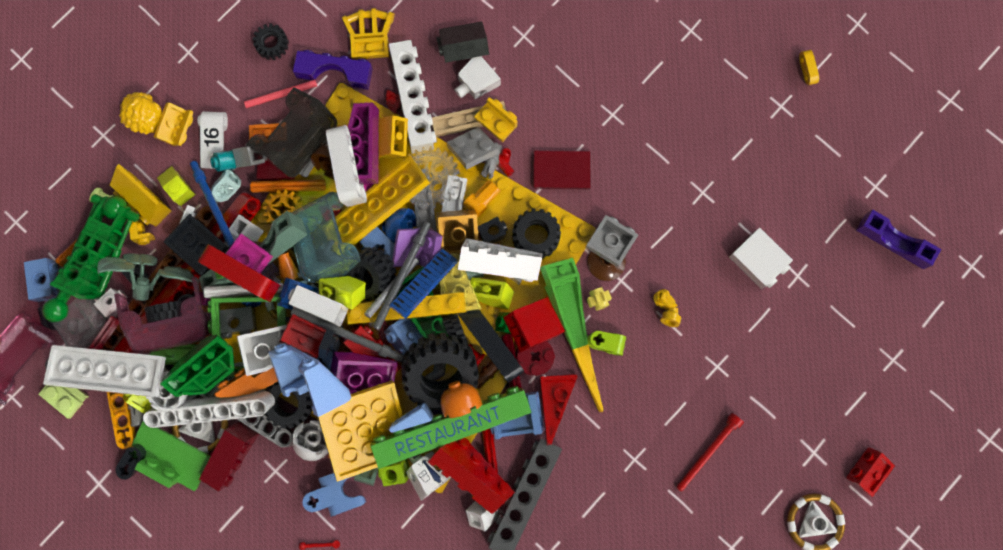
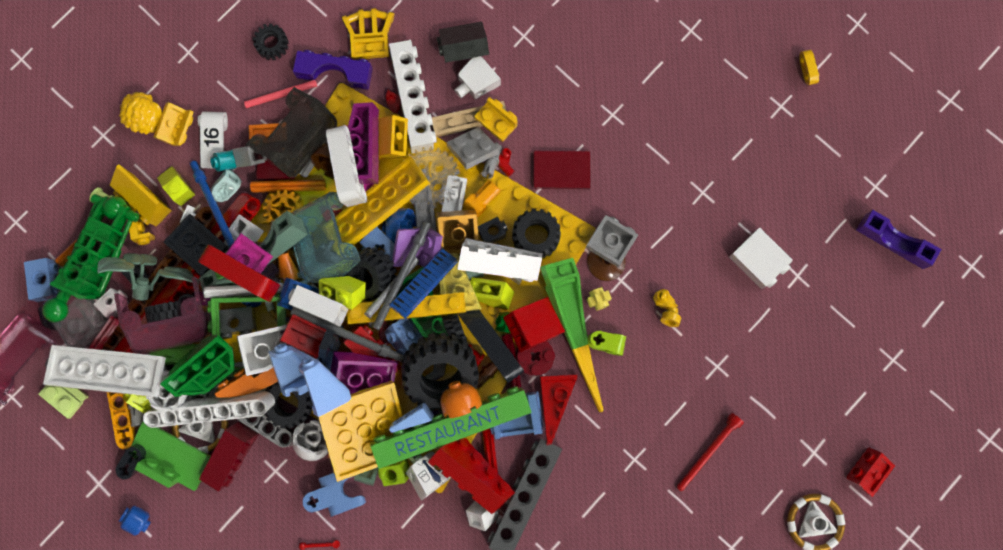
none -> blue head [119,506,151,536]

